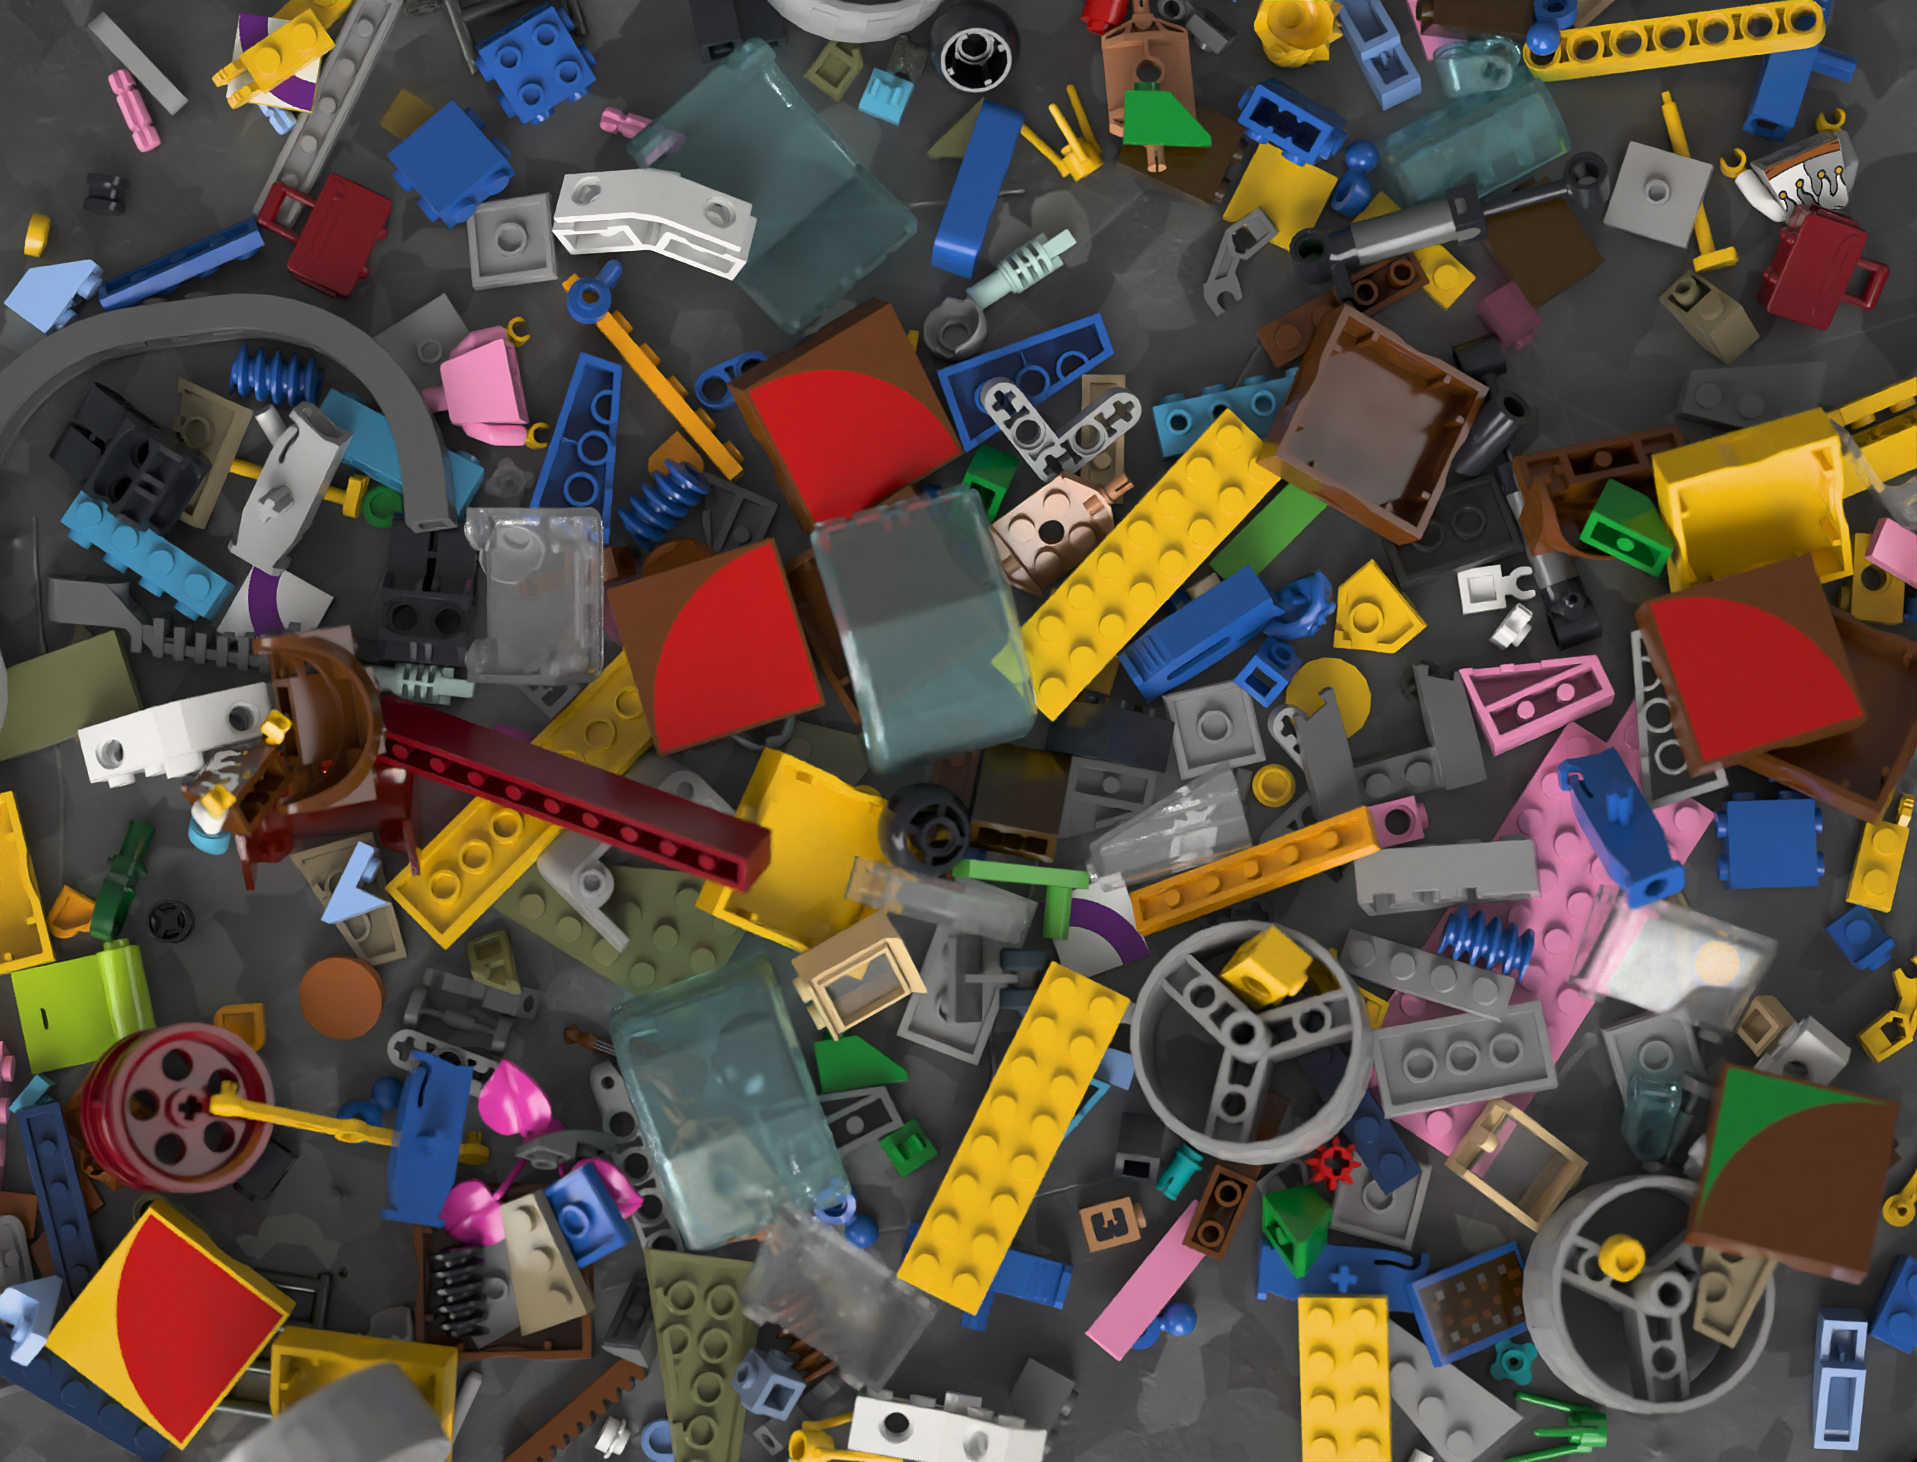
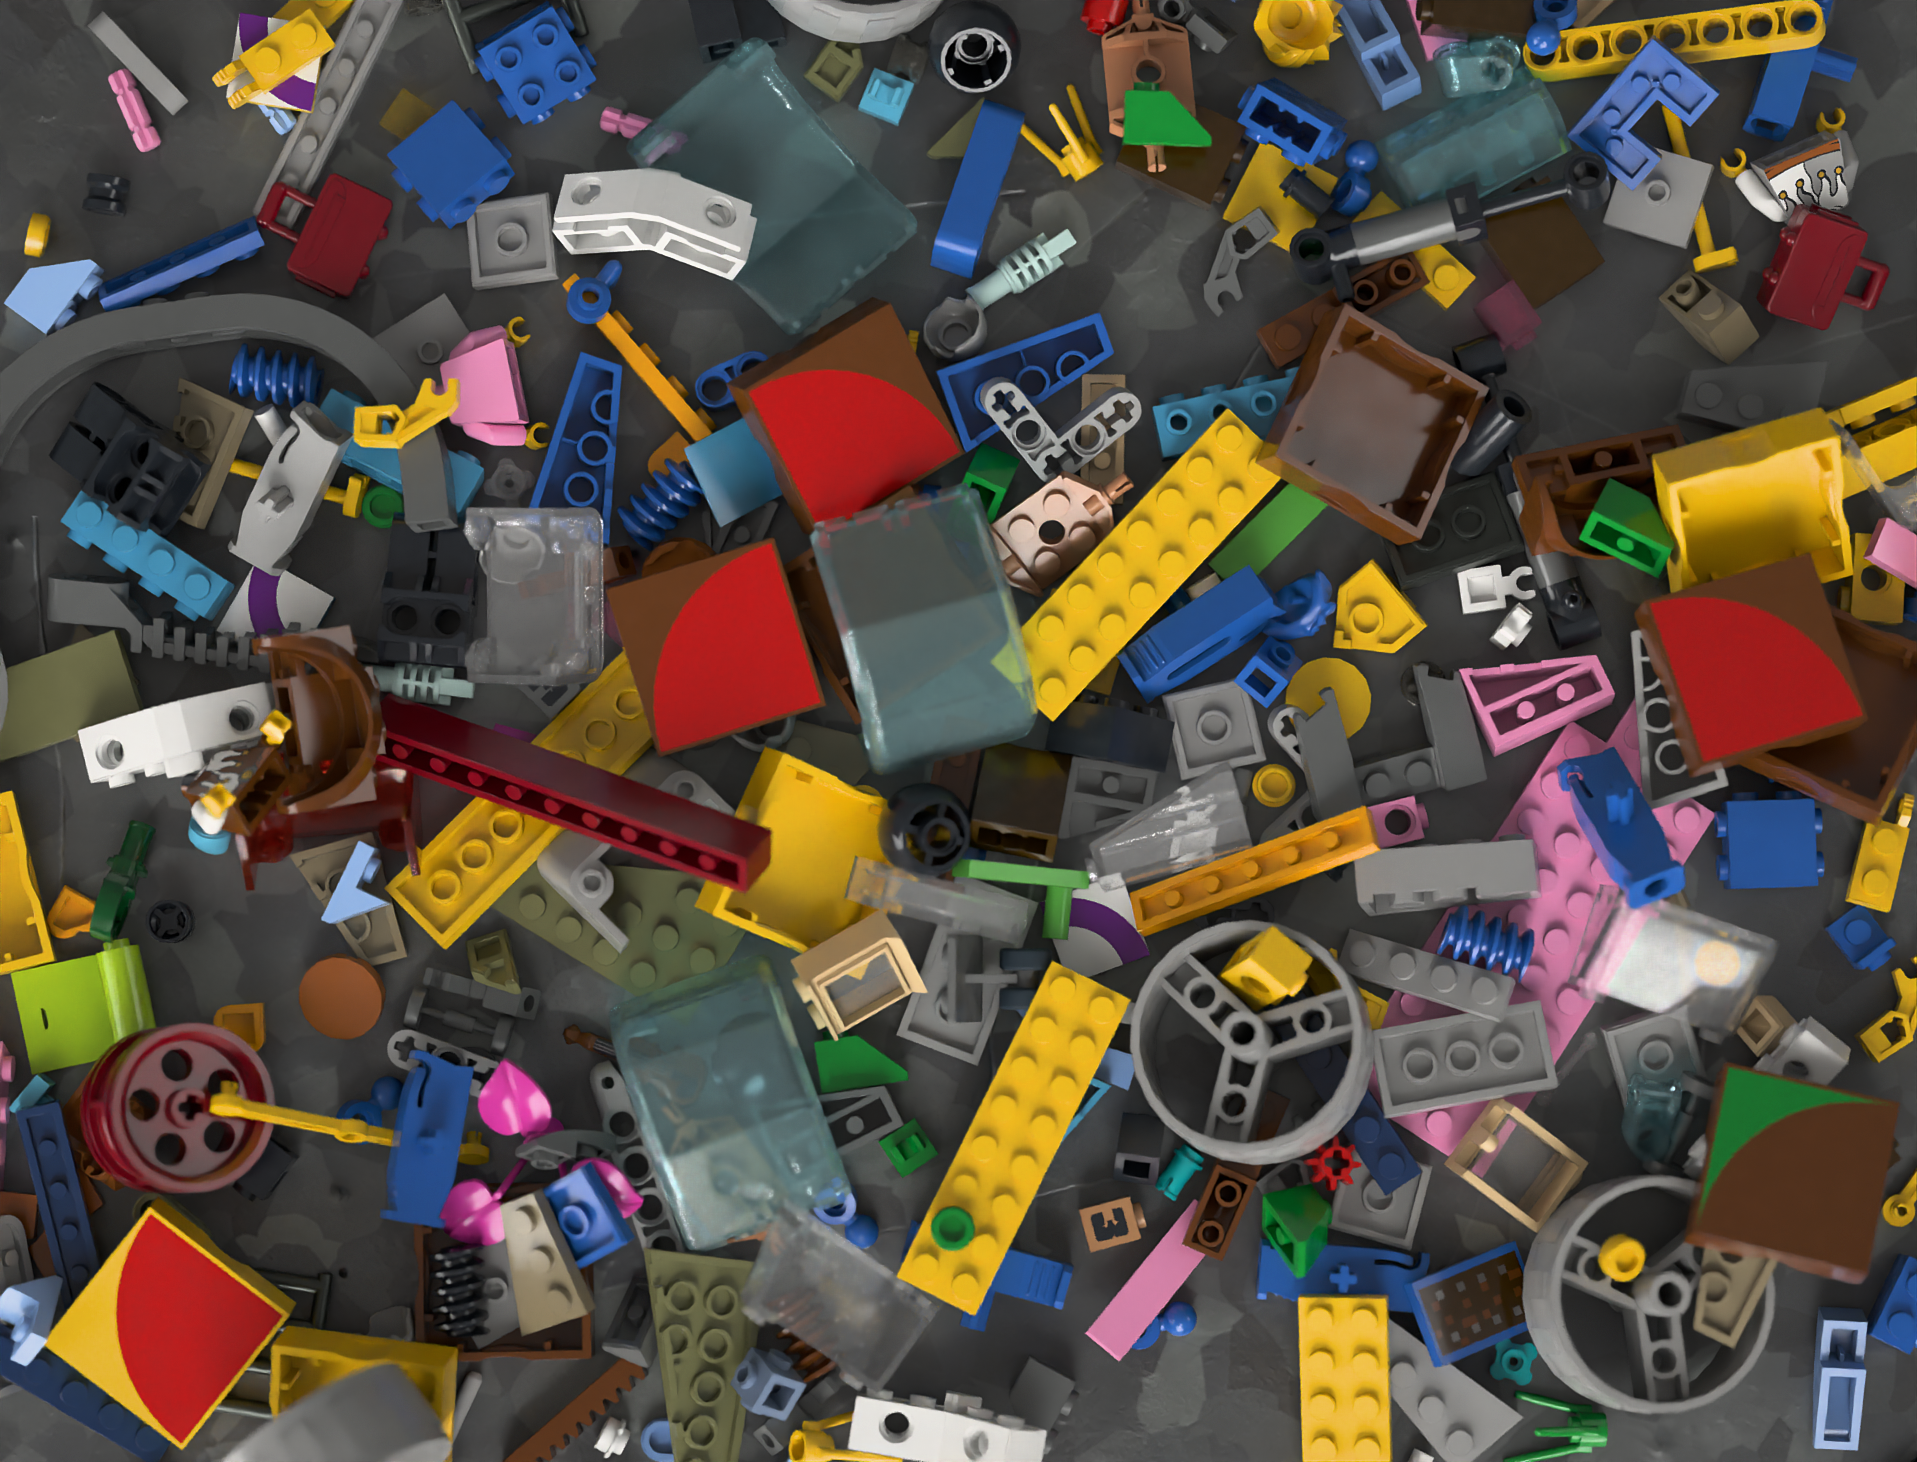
none -> yellow piece [354,378,461,449]
none -> dark azure piece [684,417,783,528]
none -> green tile [931,1206,975,1251]
none -> black pin [1279,167,1335,220]
none -> plate [1567,35,1720,191]

